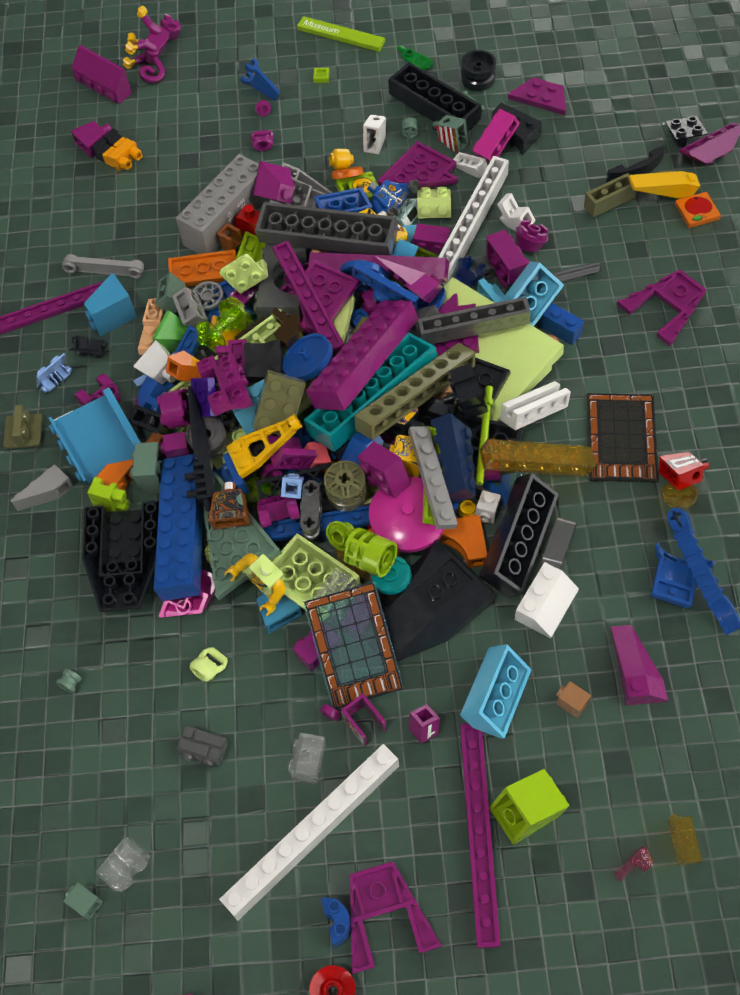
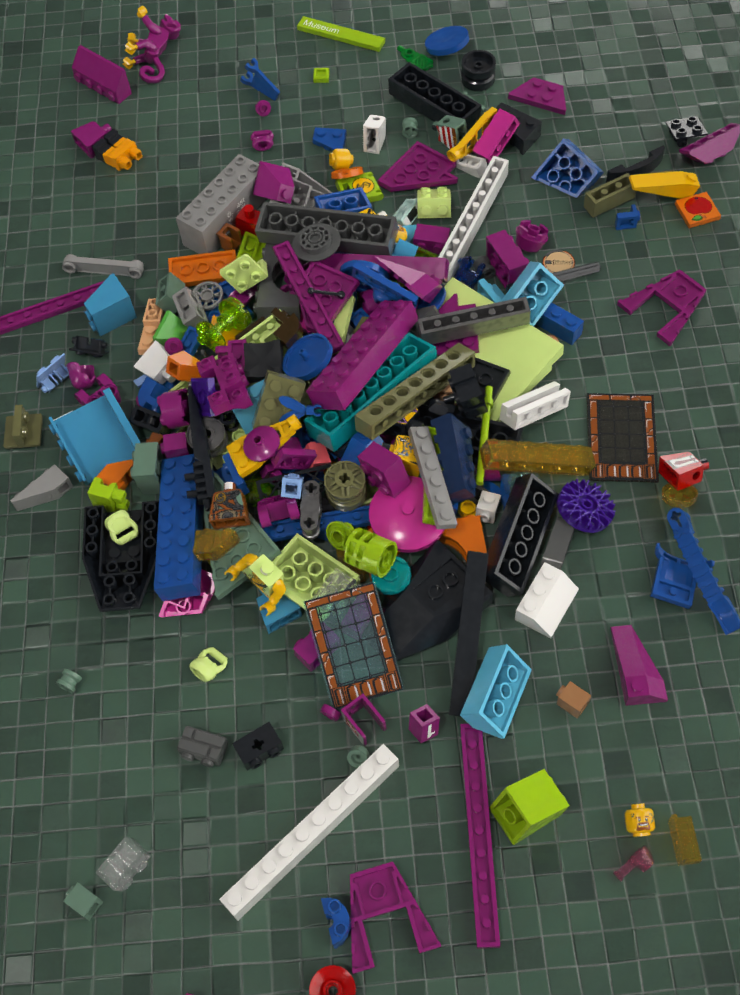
clear brick [288,732,326,784] -> none
torso [367,179,420,216] -> none
white brick [497,193,536,231] -> none
none -> magenta hair [67,362,96,390]
none -> yellowish green piece [104,510,139,545]
none -> magenta plate [165,337,183,355]
none -> clear yellow slope [193,528,240,560]
none -> black brick [232,722,284,771]
none -> magenta dish [243,426,280,462]
none -> blue piece [279,396,322,422]
none -> dark grey wheel [292,223,341,262]
none -> black hinge [307,287,345,299]
none -> blue wing [313,127,347,151]
none -> sand green tile [347,745,370,768]
none -> blue piece [425,26,469,56]
none -> yellow plate [447,107,497,162]
none -> black tile [449,551,489,717]
none -> blue wedge [531,138,604,198]
none -> tan sticker [542,250,575,273]
none -> dark purple wheel [557,479,616,533]
none -> blue bracket [615,204,640,230]
none -> yellow head [624,804,655,837]

